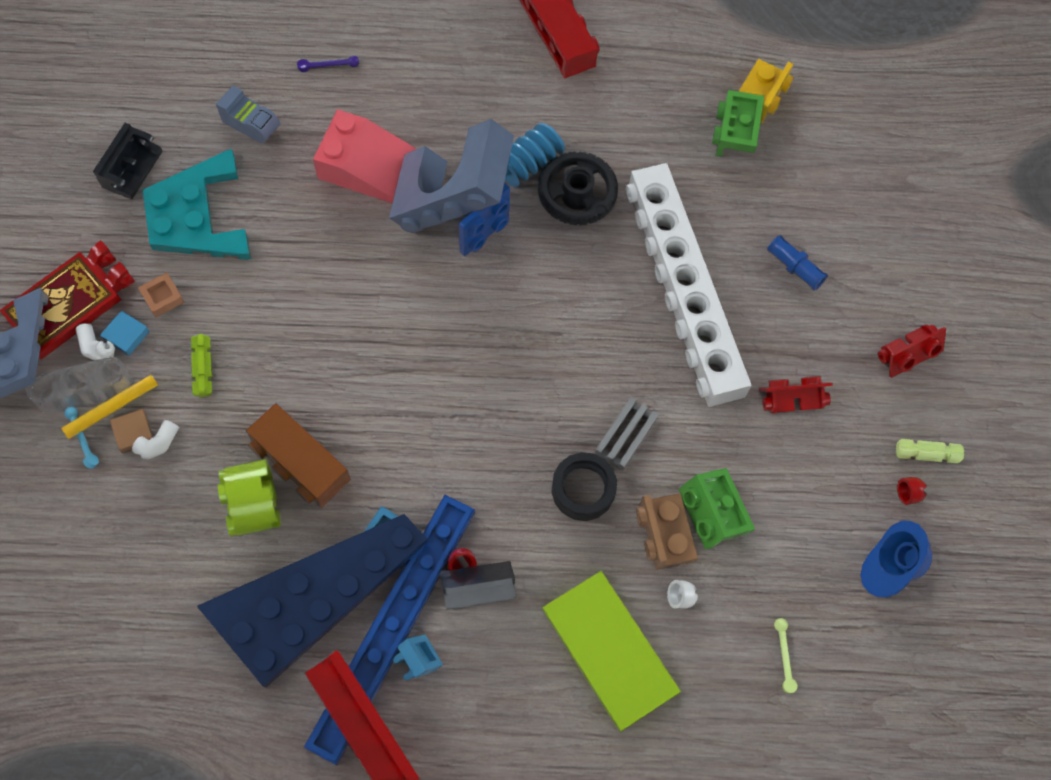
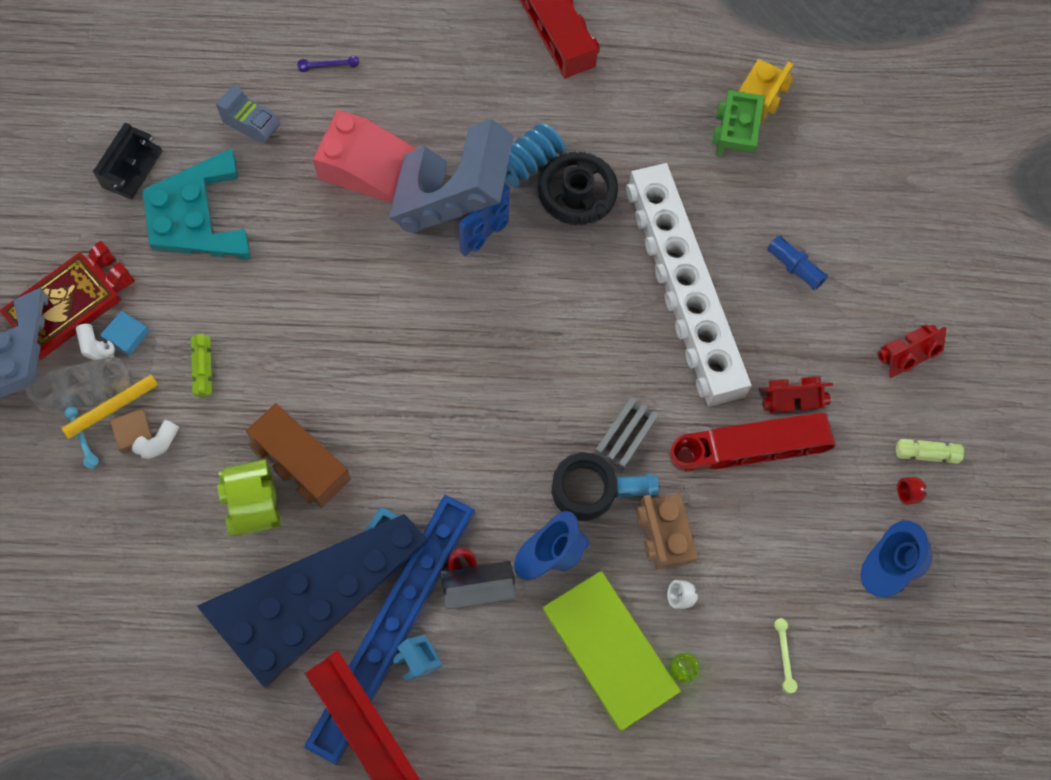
nougat plate [138,272,185,318] -> none
bright green bracket [679,468,755,550] -> none
none -> blue piece [514,511,590,580]
none -> dark azure pin [616,472,659,499]
none -> red piece [669,412,836,471]
none -> clear neon green hinge [670,653,700,683]

